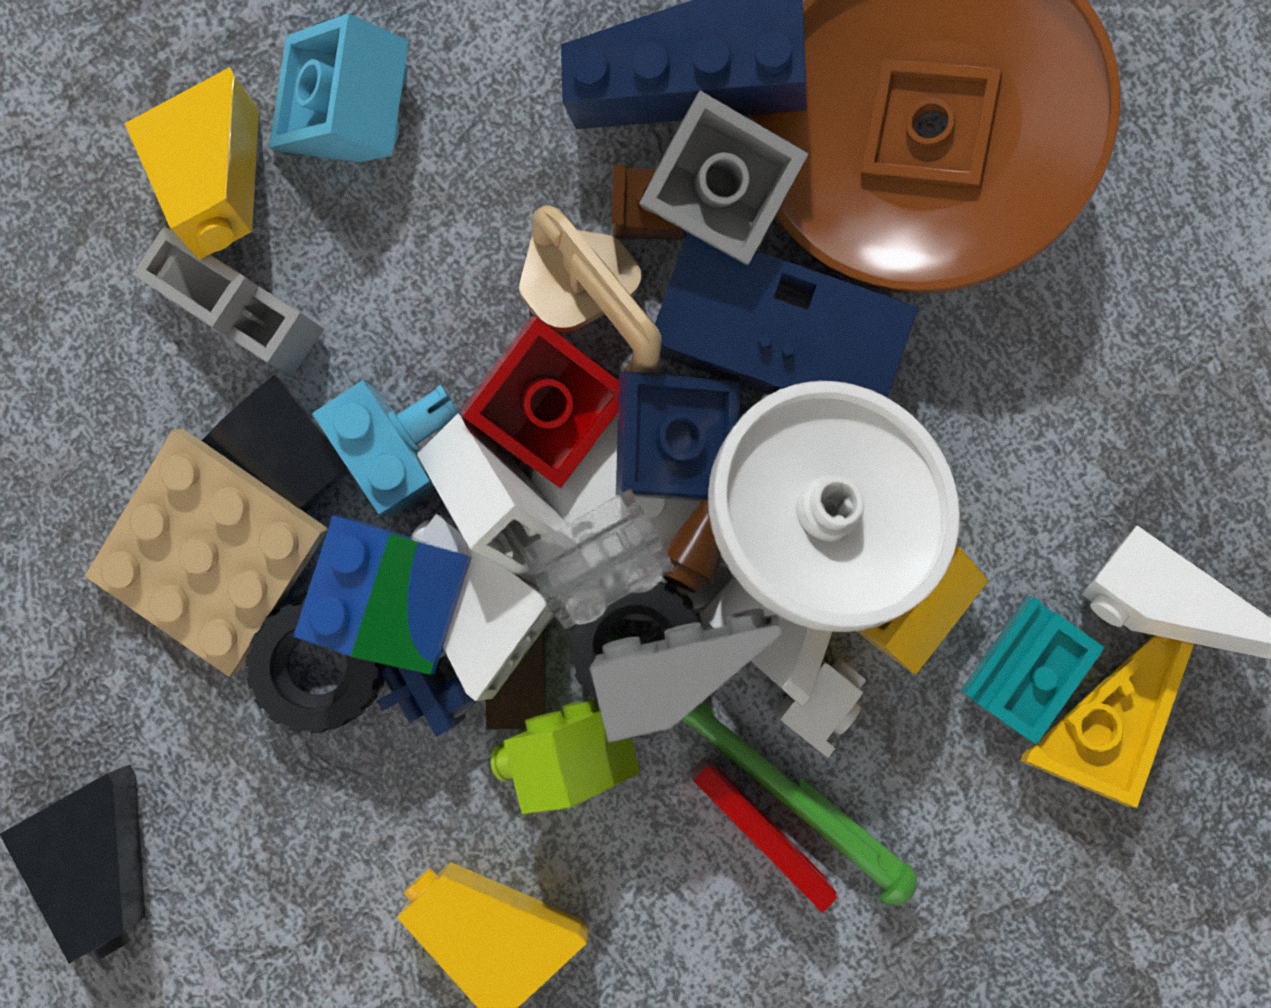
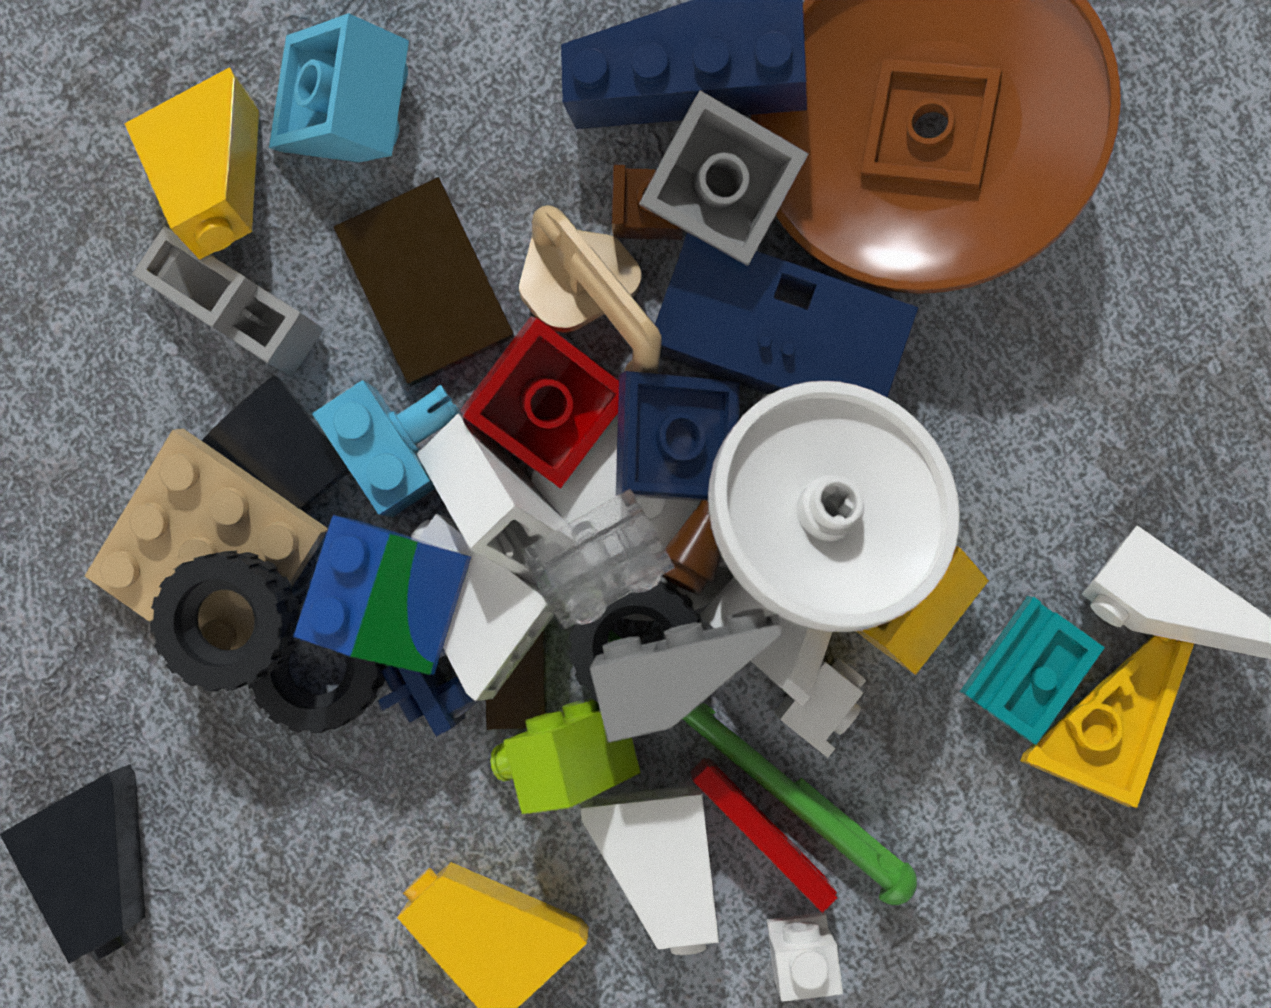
none -> black tyre [150,550,300,692]
none -> dark brown tile [333,177,515,386]
none -> white slope [580,785,719,955]
none -> white brick [766,912,843,1002]

